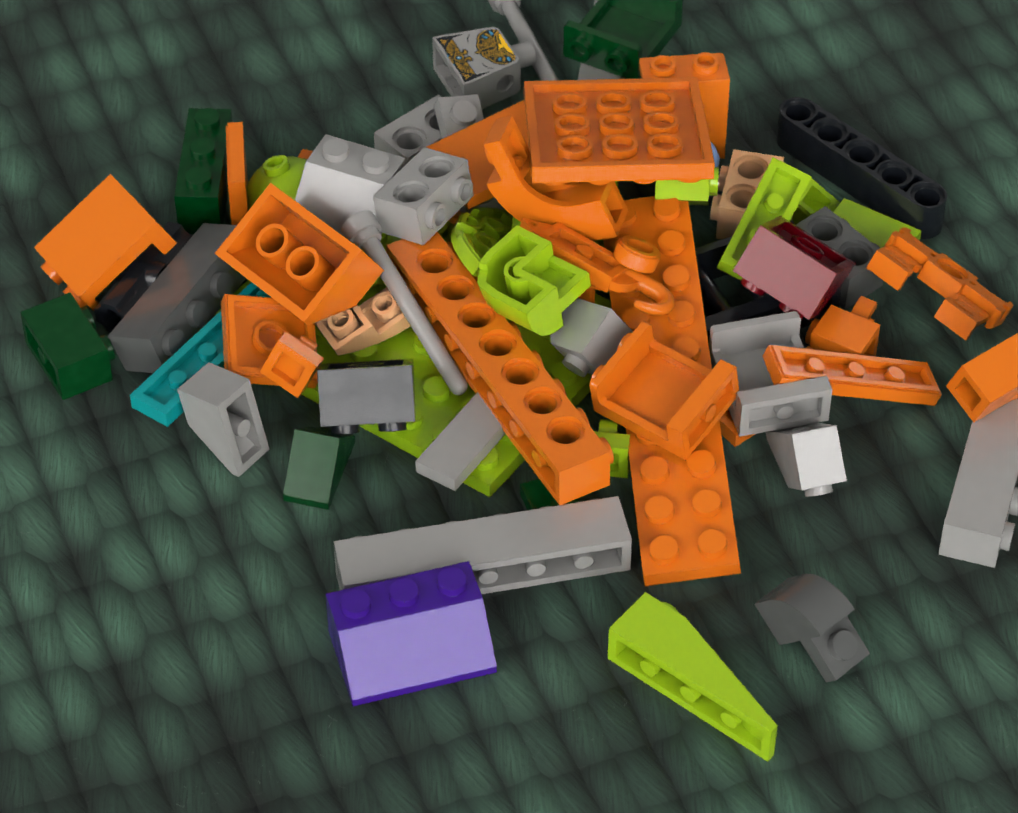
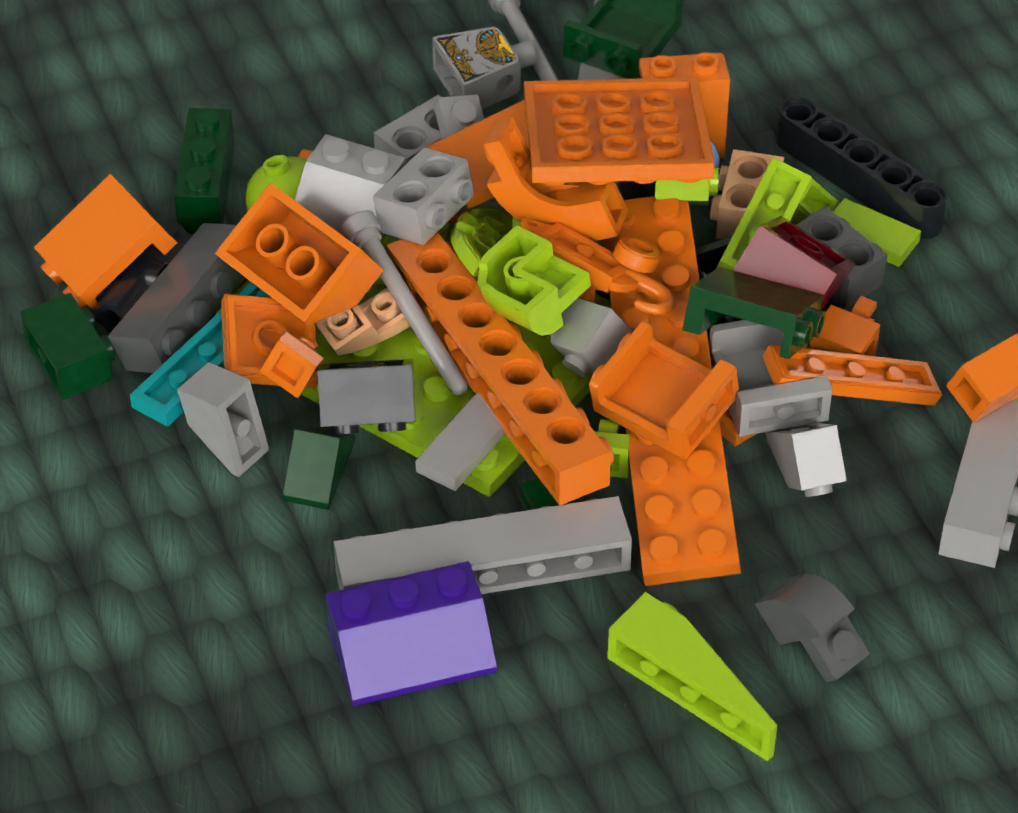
orange tile [226,122,248,225] -> none
orange piece [866,227,1014,340] -> none
none -> dark green panel [682,267,825,359]

